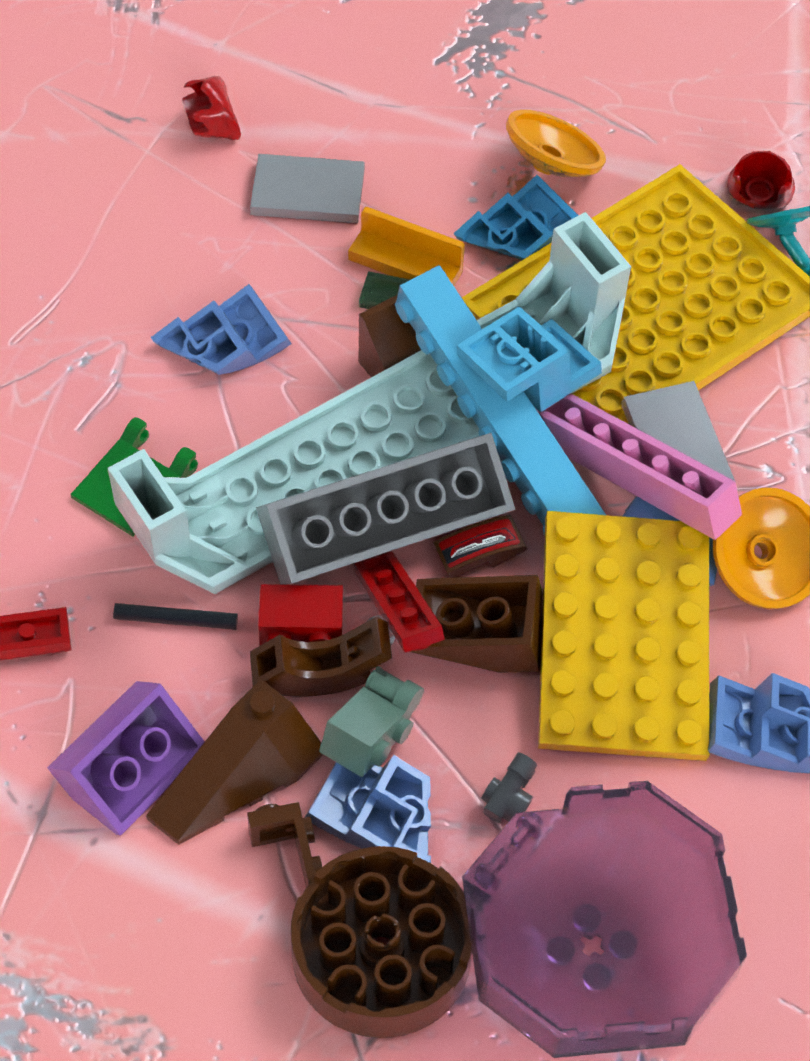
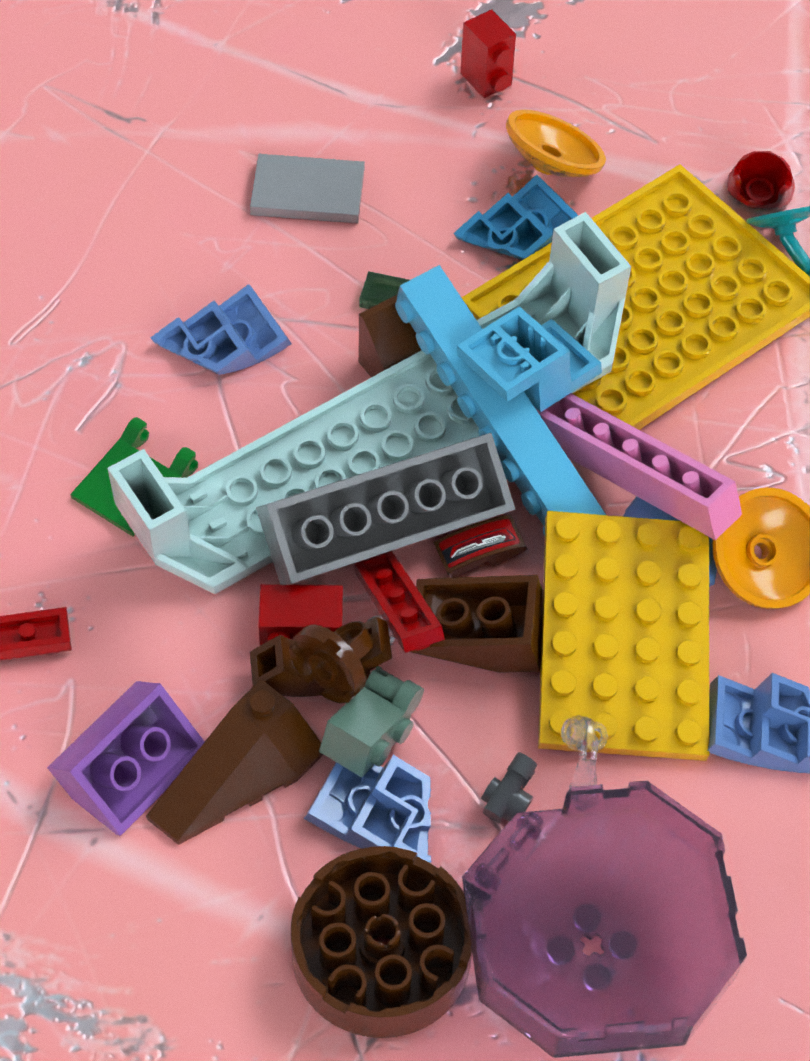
black bar [113,603,238,630] -> none
red hair [182,76,241,140] -> none
reddish brown bracket [247,802,322,888] -> none
light orange panel [348,207,465,286] -> none
light grey tile [621,381,735,481] -> none
none -> reddish brown tile [289,621,374,703]
none -> red brick [460,9,516,98]
none -> clear piece [561,715,608,806]

